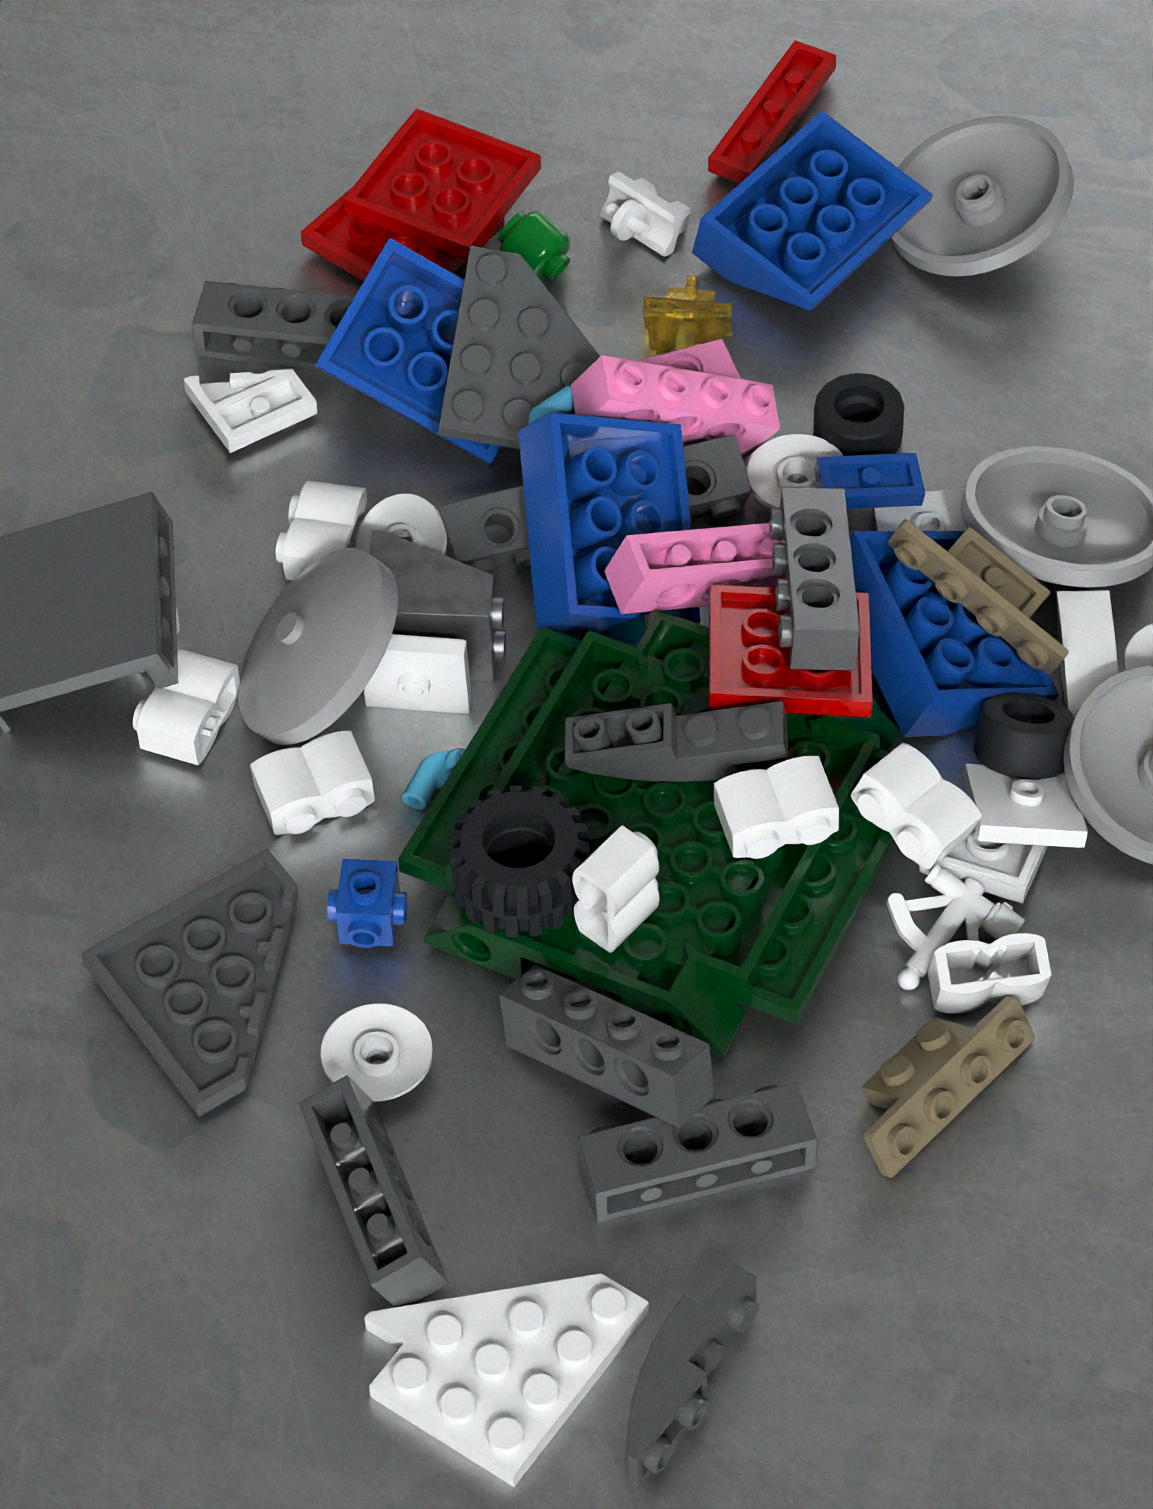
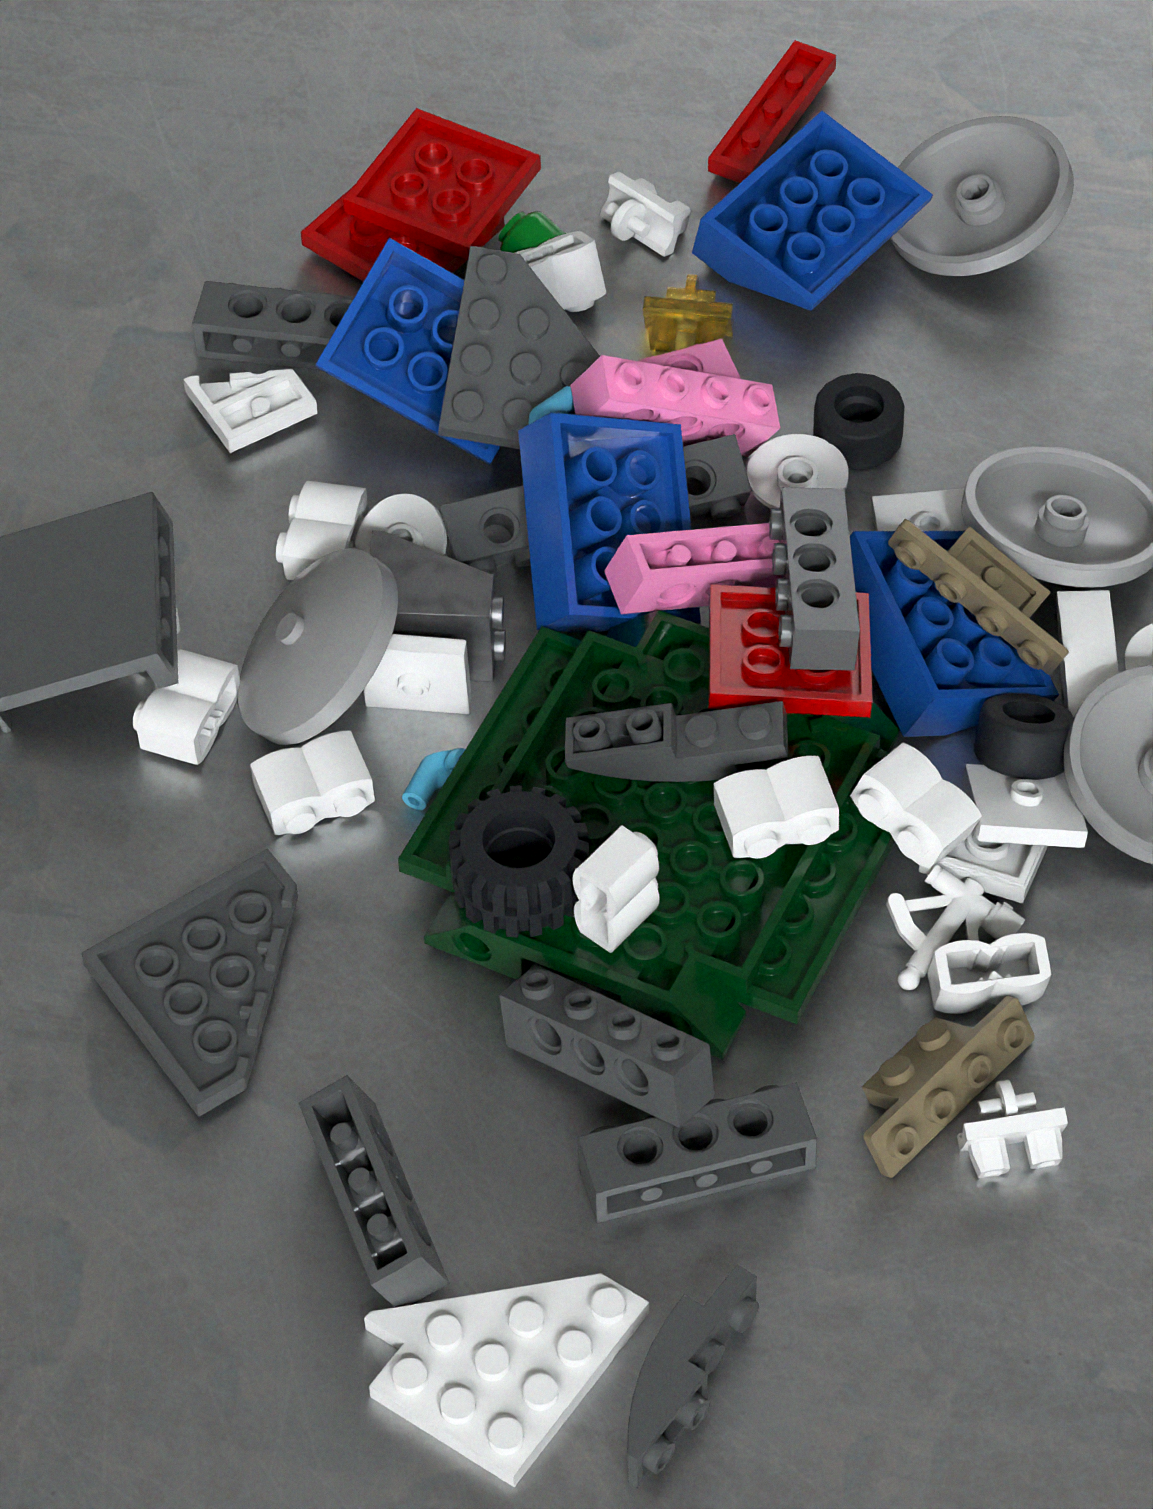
white dish [321,1003,433,1101] -> none
blue brick [327,859,408,948] -> none
blue plate [814,453,926,509] -> none
none -> white brick [515,231,606,312]
none -> white hips [957,1080,1068,1178]

